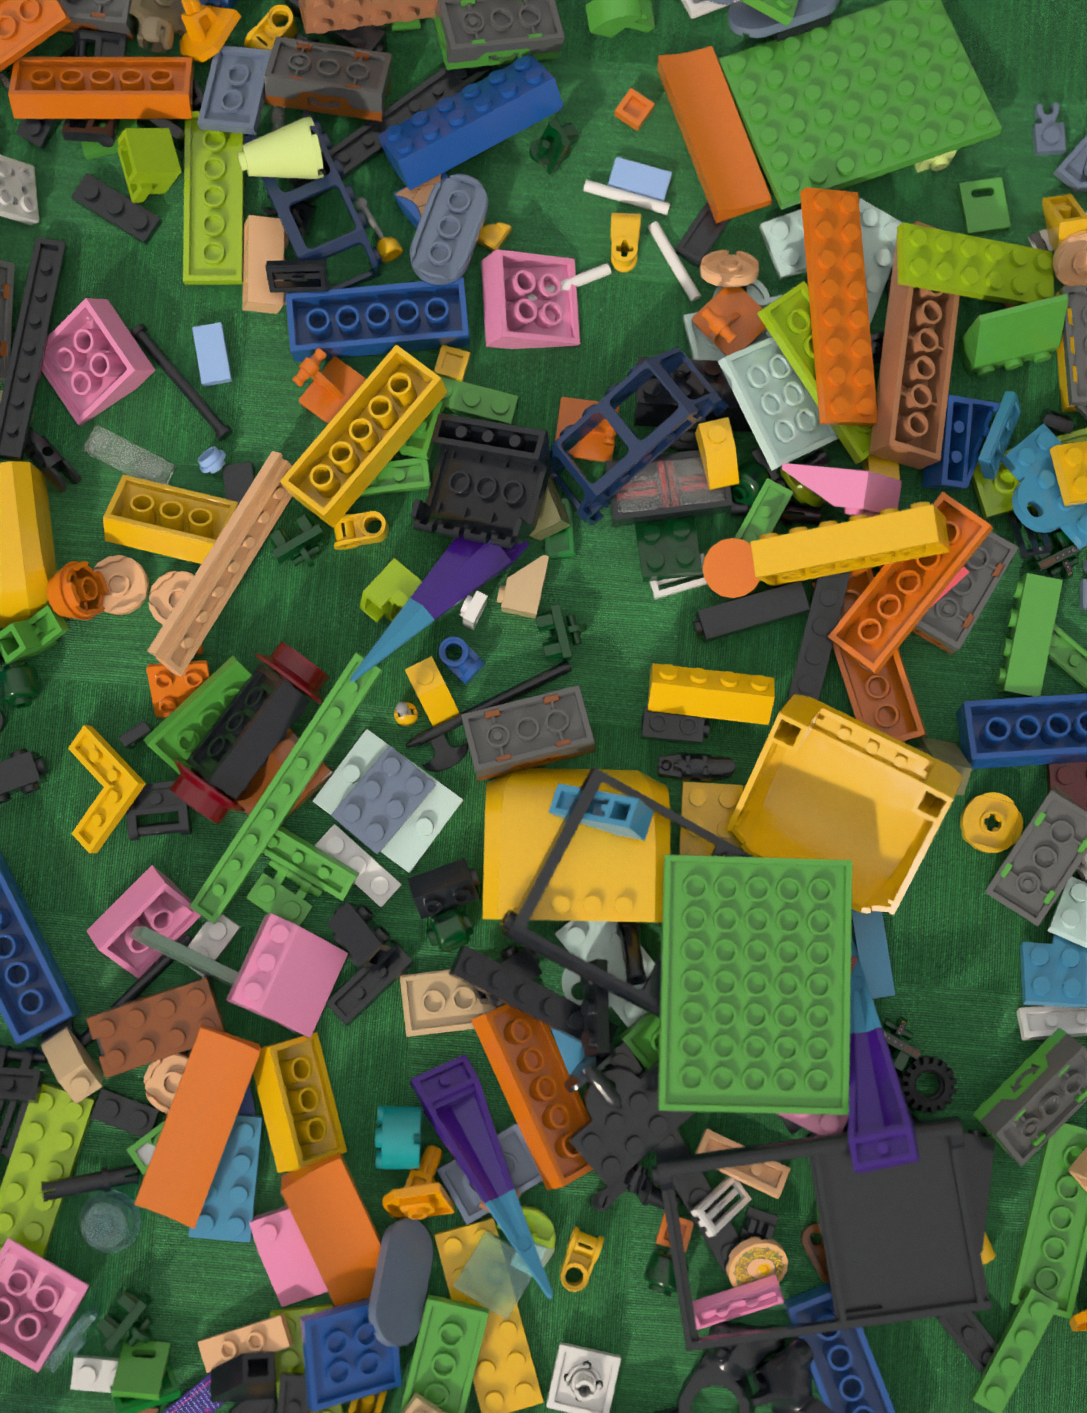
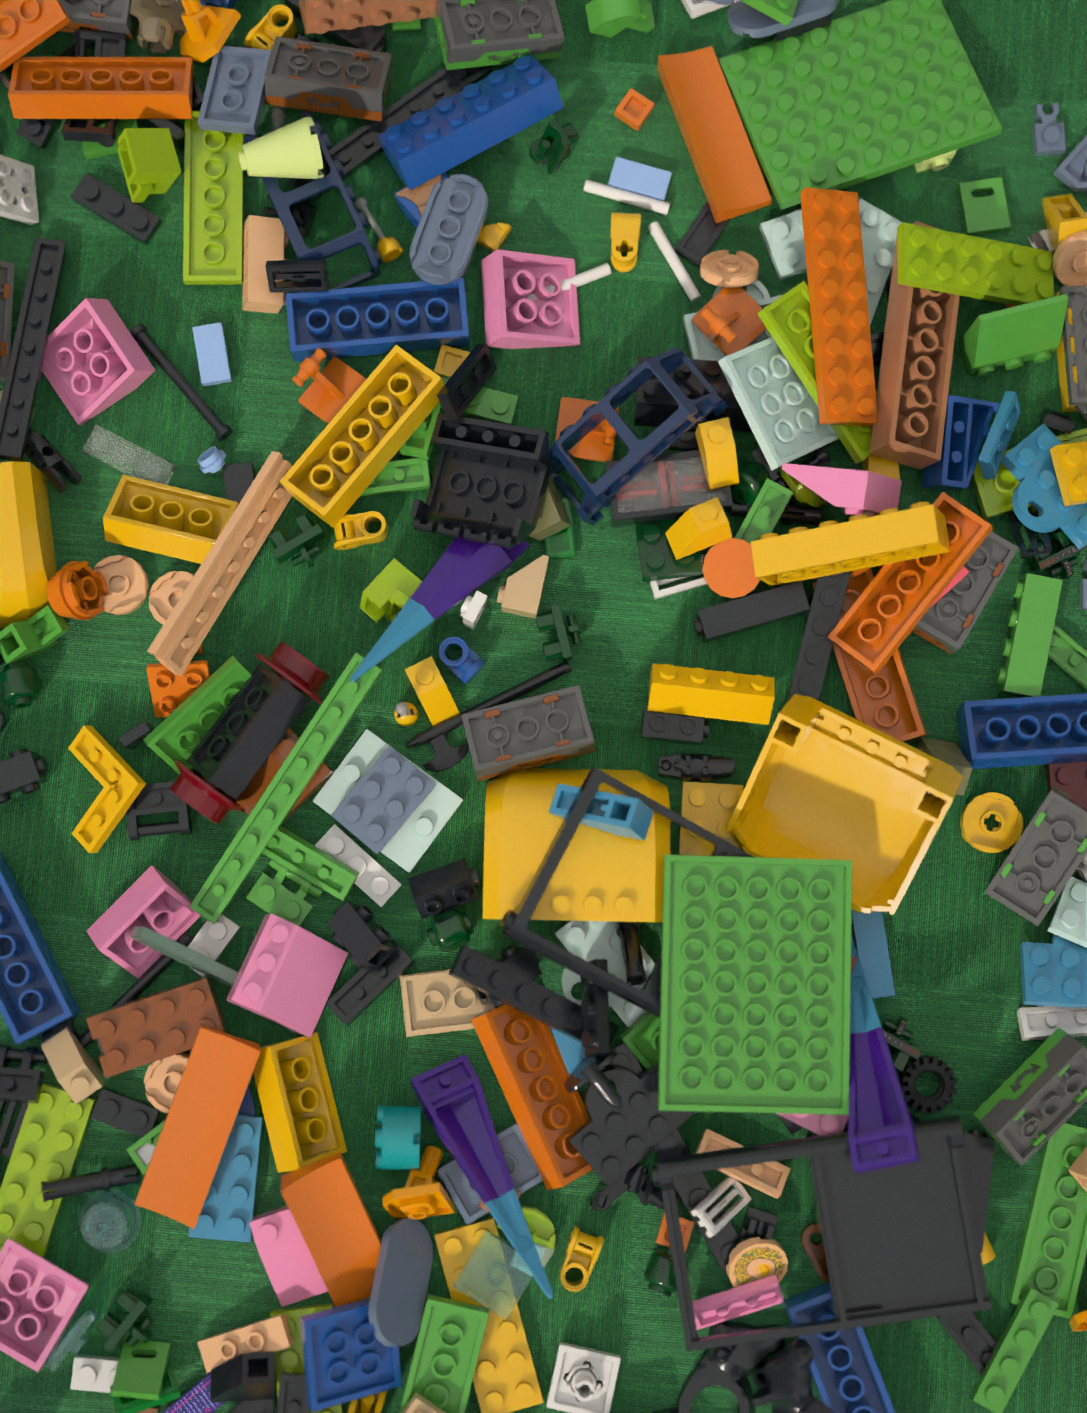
none -> black plate [437,344,497,420]
none -> yellow slope [665,497,732,560]

